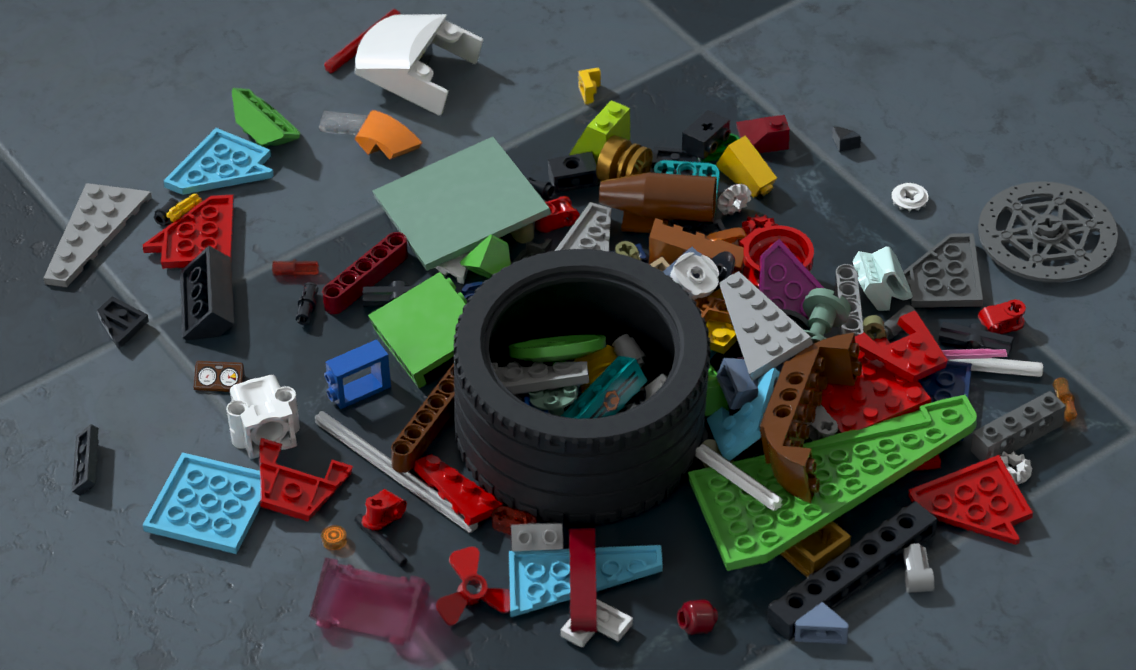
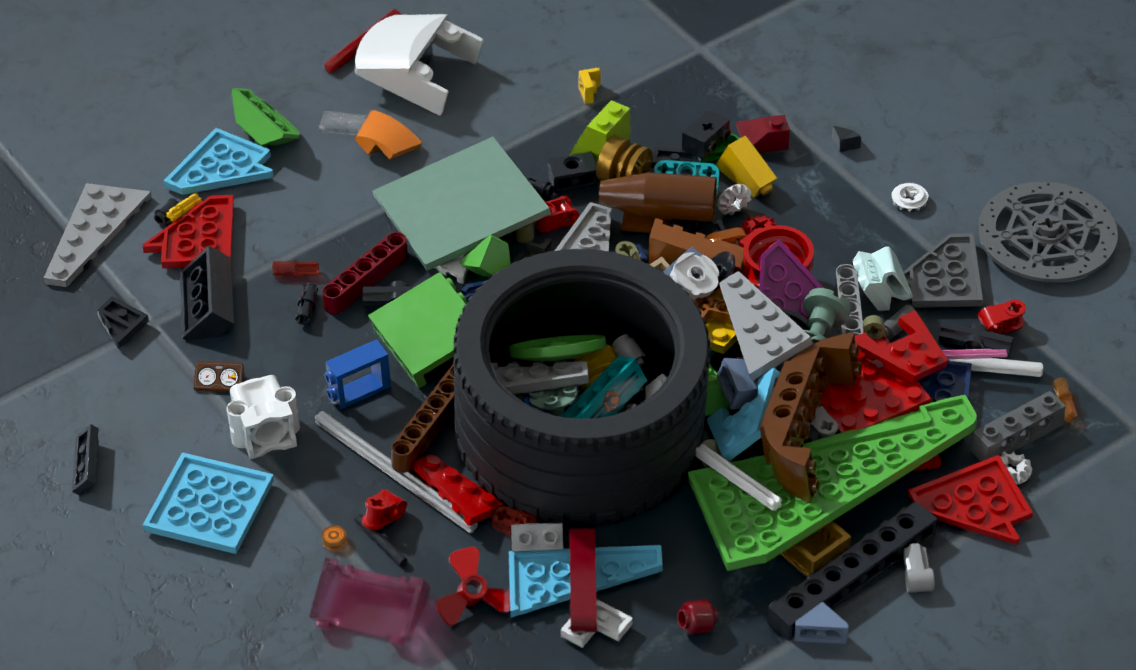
red wing [259,437,353,521] -> none

